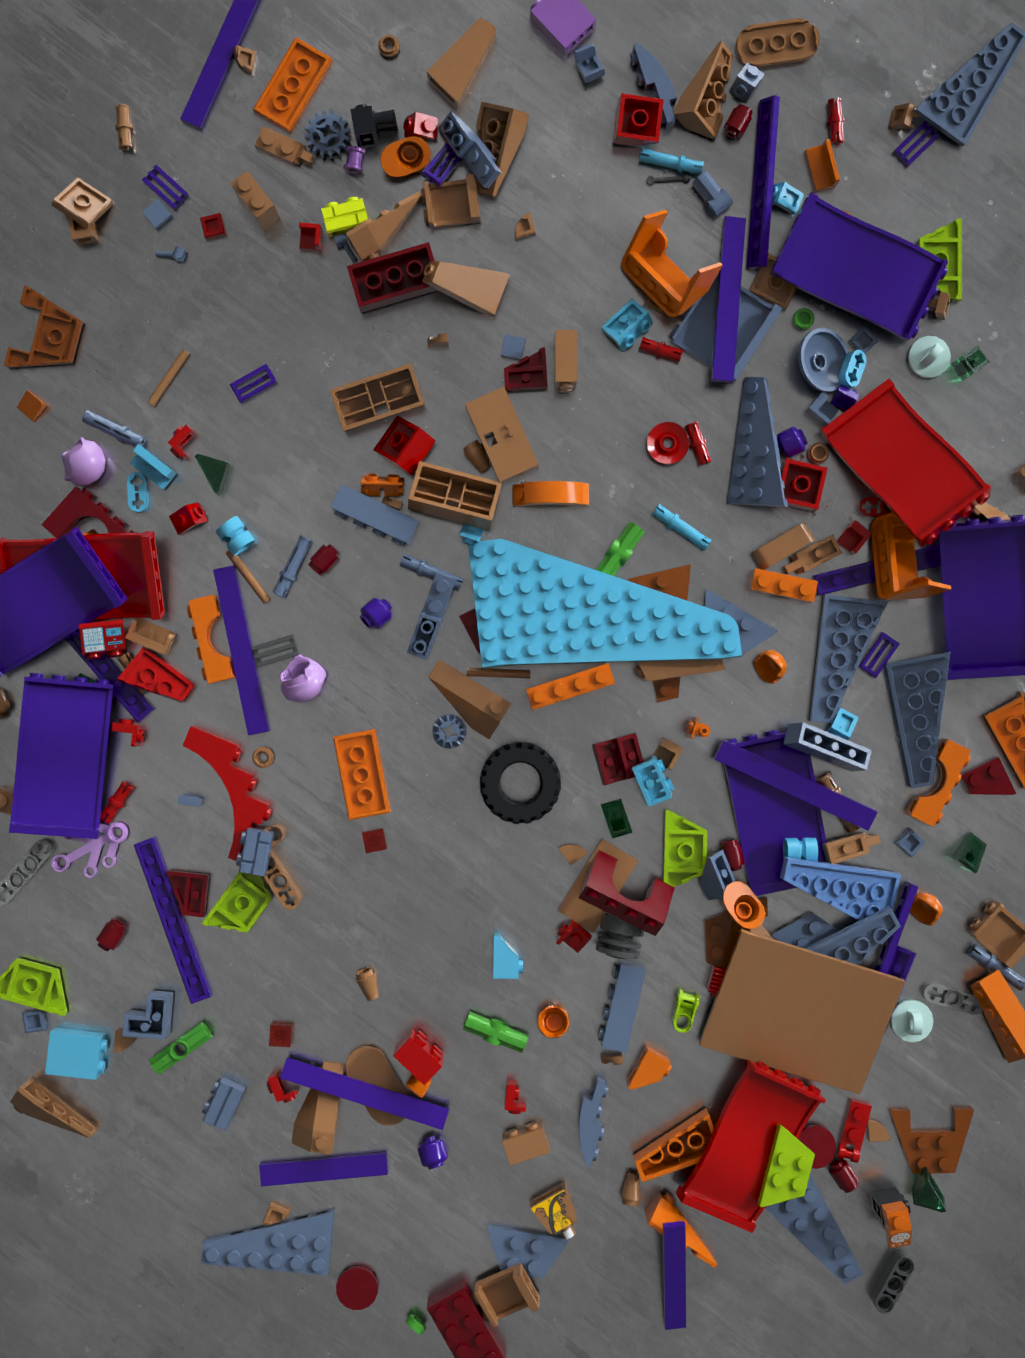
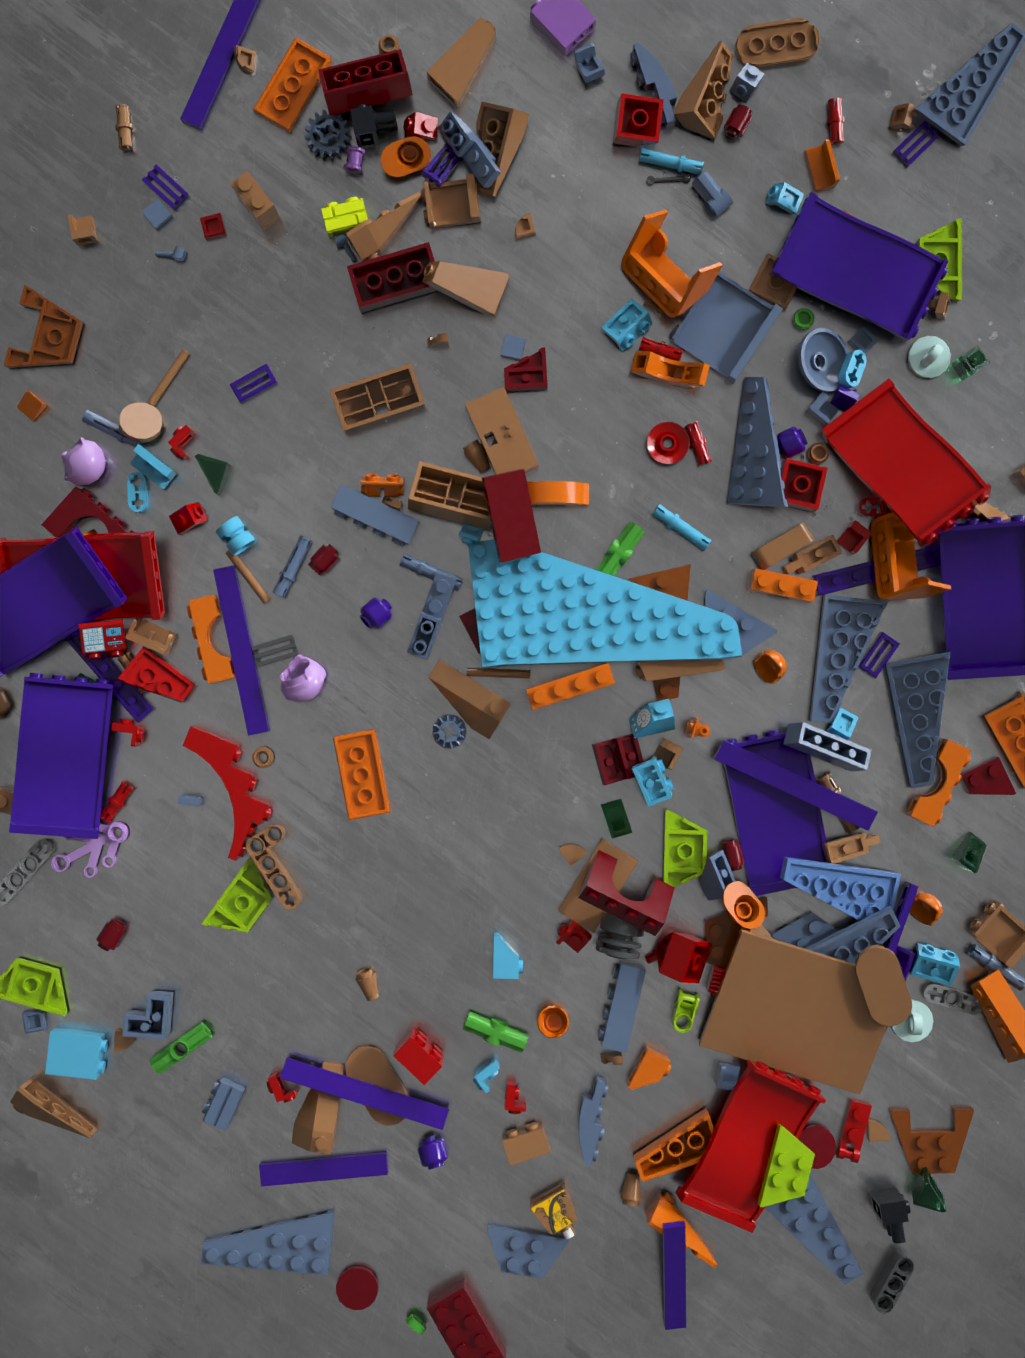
medium nougat tile [51,177,113,229] -> none
dark purple tile [134,837,212,1004] -> none
dark red wing [167,870,210,917] -> none
sand blue brick [236,827,274,876] -> none
medium nougat hinge [254,126,314,166] -> none
medium nougat tile [262,1202,290,1225] -> none
clear red plate [269,1023,292,1047] -> none
red panel [299,223,323,252] -> none
clear red plate [362,828,387,853] -> none
red slope [373,415,436,476] -> none
orange slope [405,1074,431,1098] -> none
medium nougat panel [473,1263,540,1328] -> none
black tyre [480,742,561,824] -> none
medium nougat brick [554,330,577,393] -> none
dark purple tile [711,216,746,383] -> none
dark purple tile [747,95,780,270] -> none
medium azure wheel [783,838,818,861] -> none
dark red brick [829,1159,859,1193] -> none
orange slope [881,1201,912,1249] -> none
sand blue tile [895,827,926,858] -> none
none -> tile [119,402,162,443]
none -> dark red brick [318,49,413,116]
none -> medium azure bracket [473,1057,500,1094]
none -> dark red tile [482,468,541,563]
none -> medium azure slope [629,699,675,739]
none -> orange arch [631,351,710,388]
none -> red piece [645,932,713,984]
none -> sand blue panel [714,1061,740,1091]
none -> medium nougat tile [855,945,912,1026]
none -> medium azure bracket [910,943,960,986]

